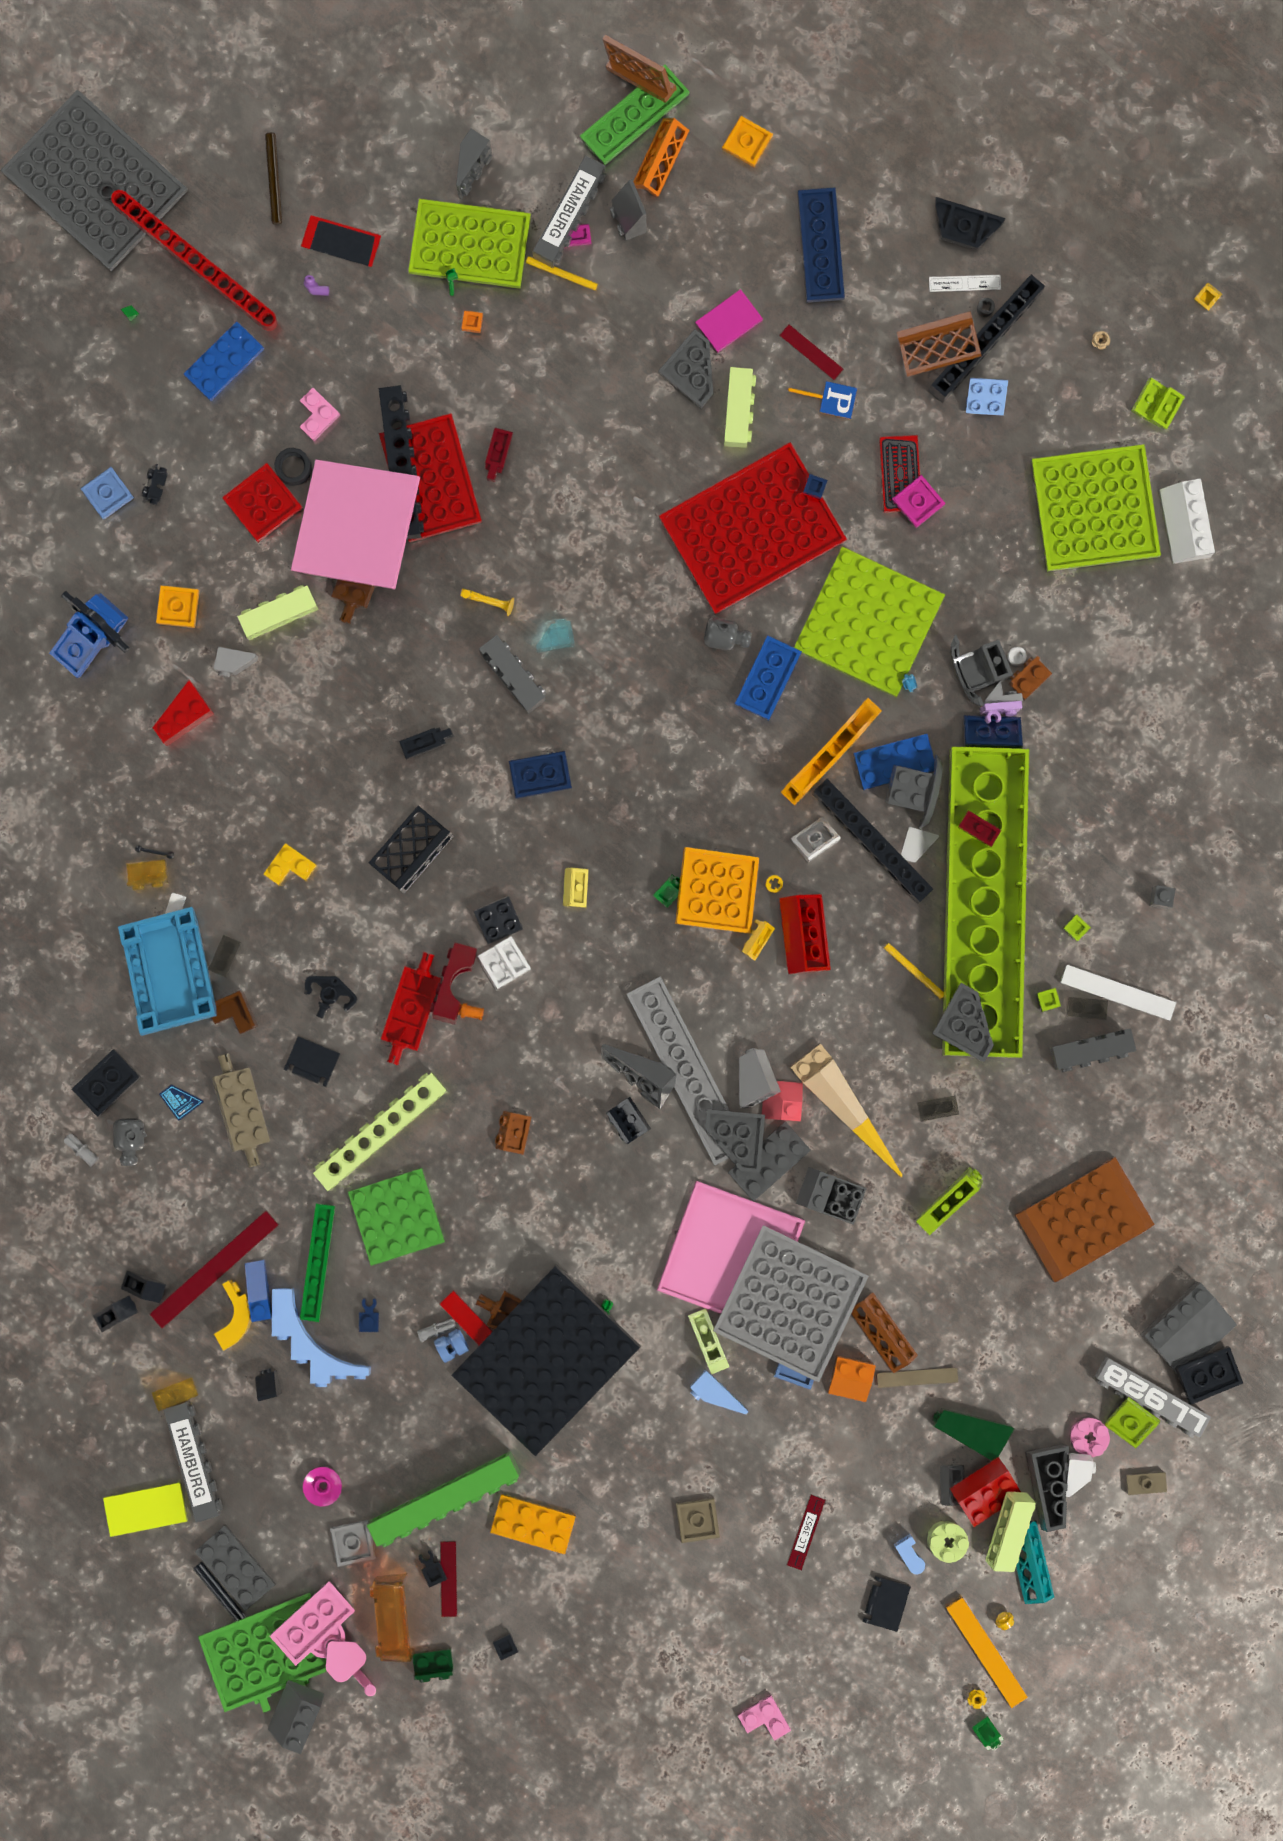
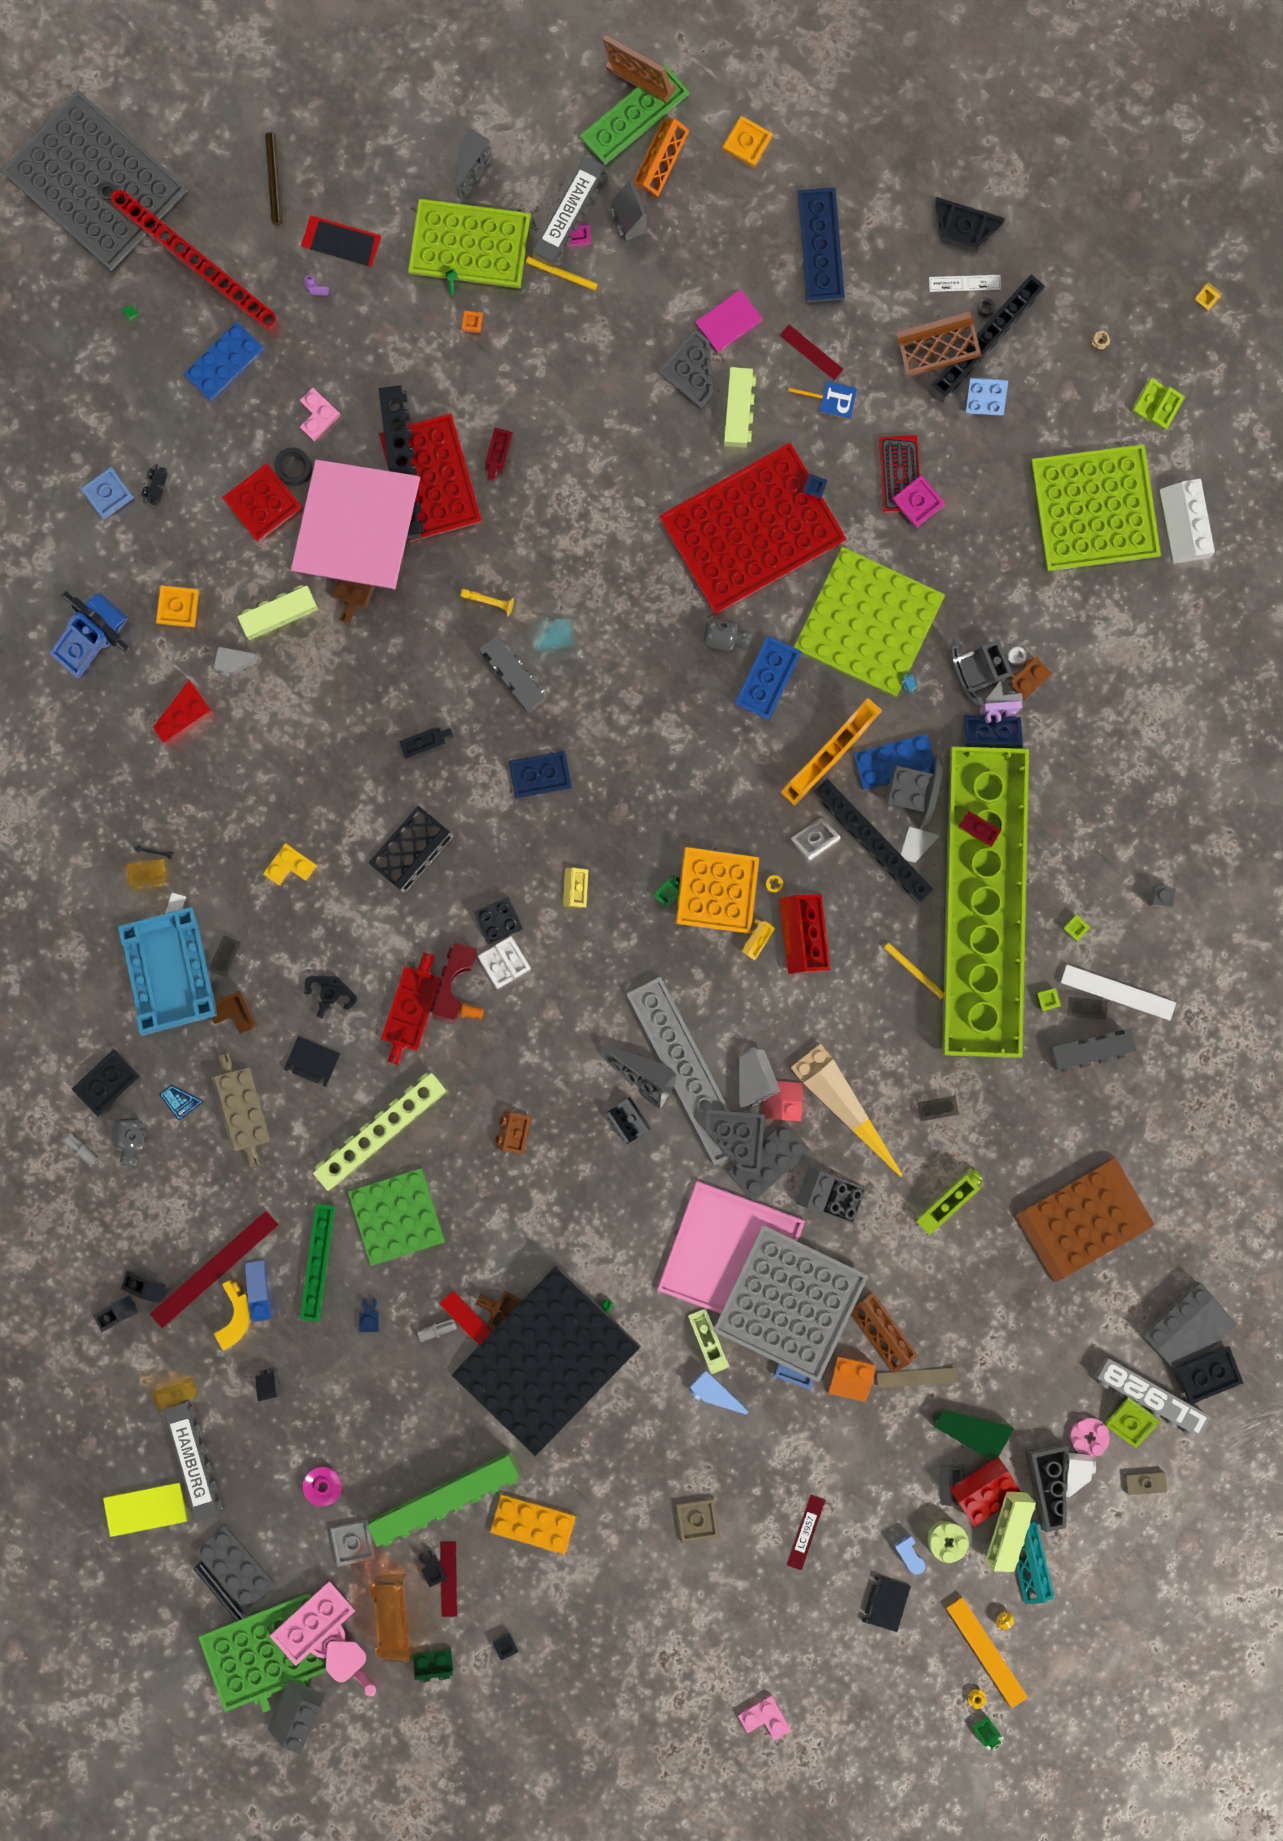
light blue arch [272,1288,371,1387] -> none
medium blue wheel [434,1328,469,1363] -> none
dark grey plate [932,983,994,1063] -> none

